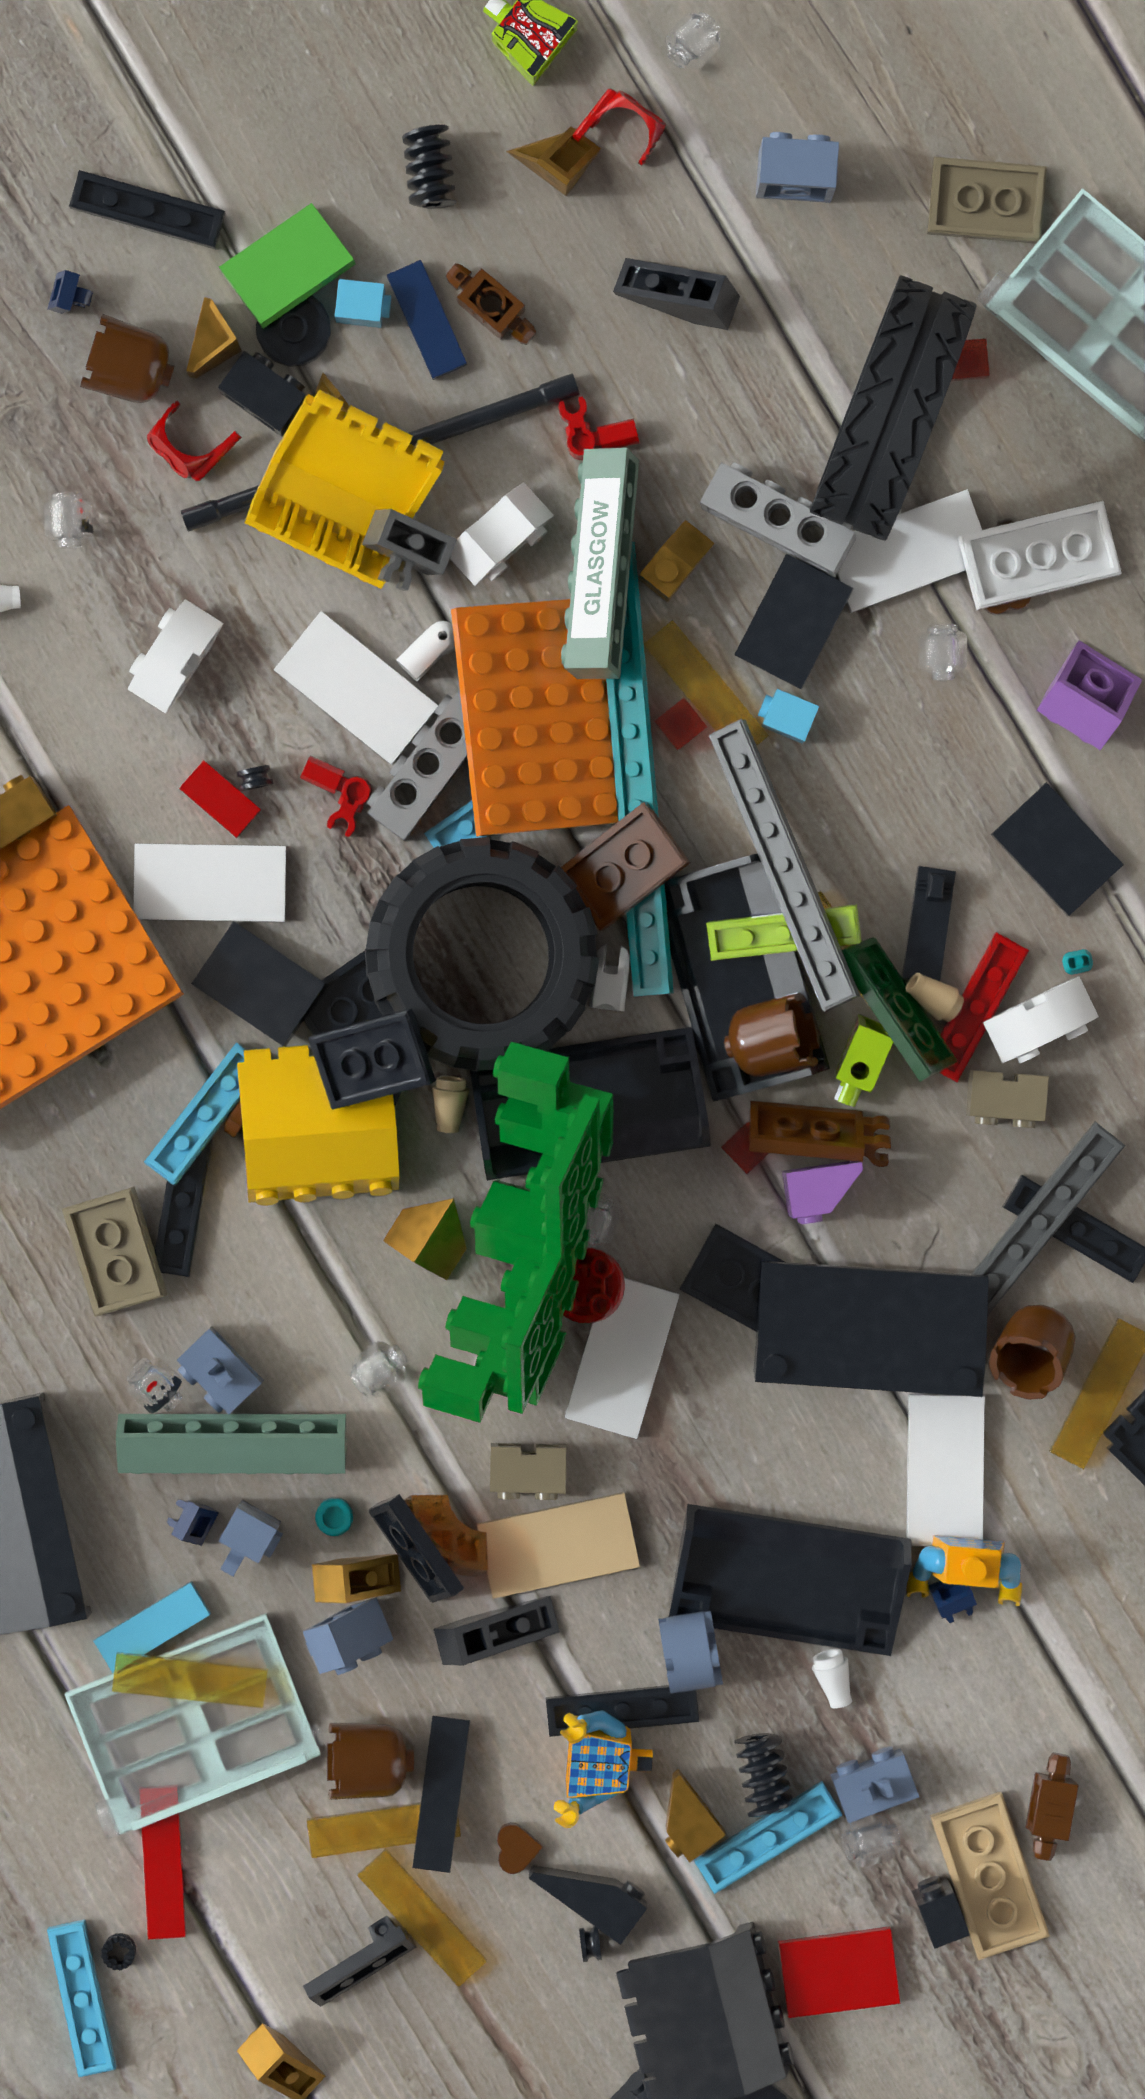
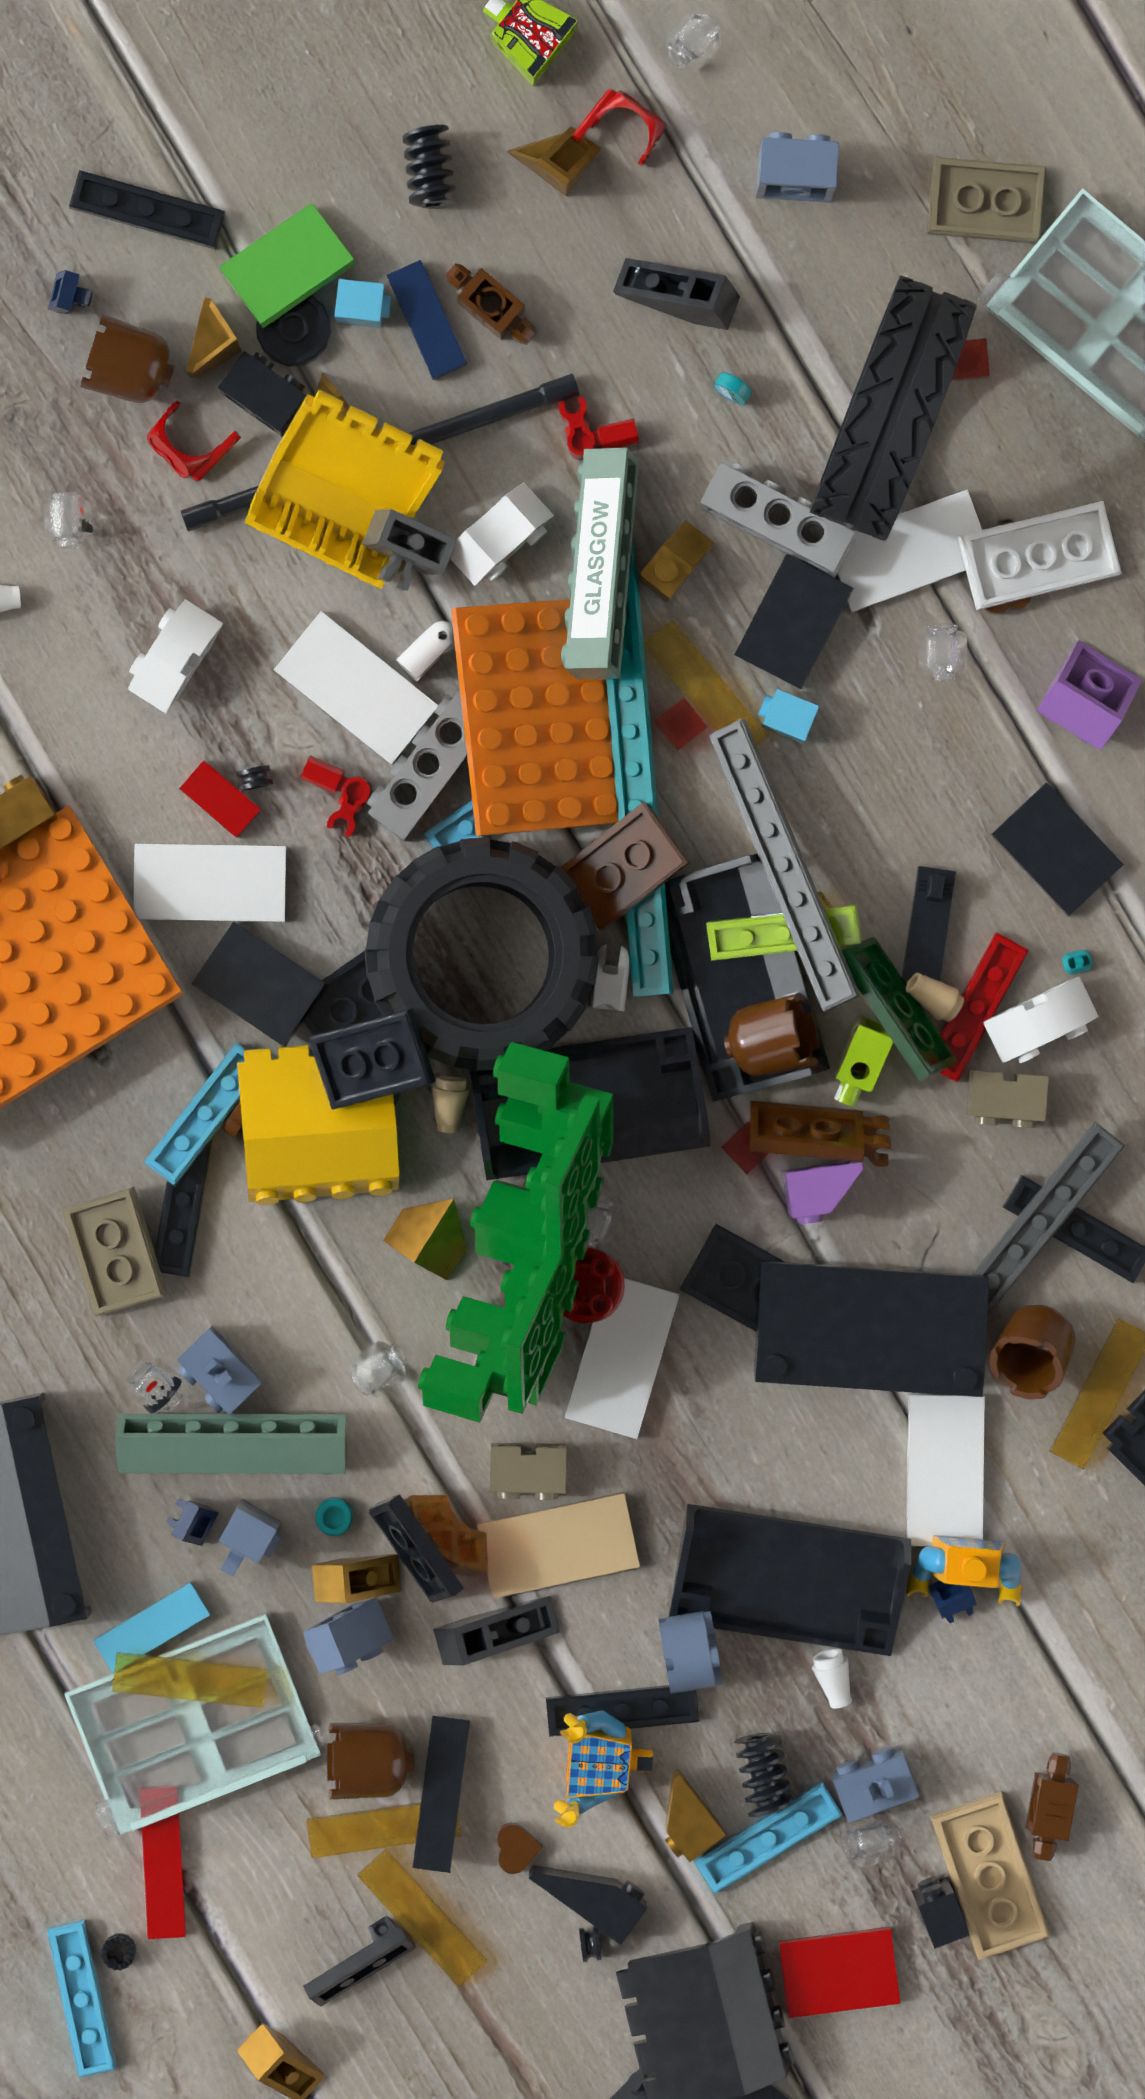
none -> teal tile [713,372,752,405]

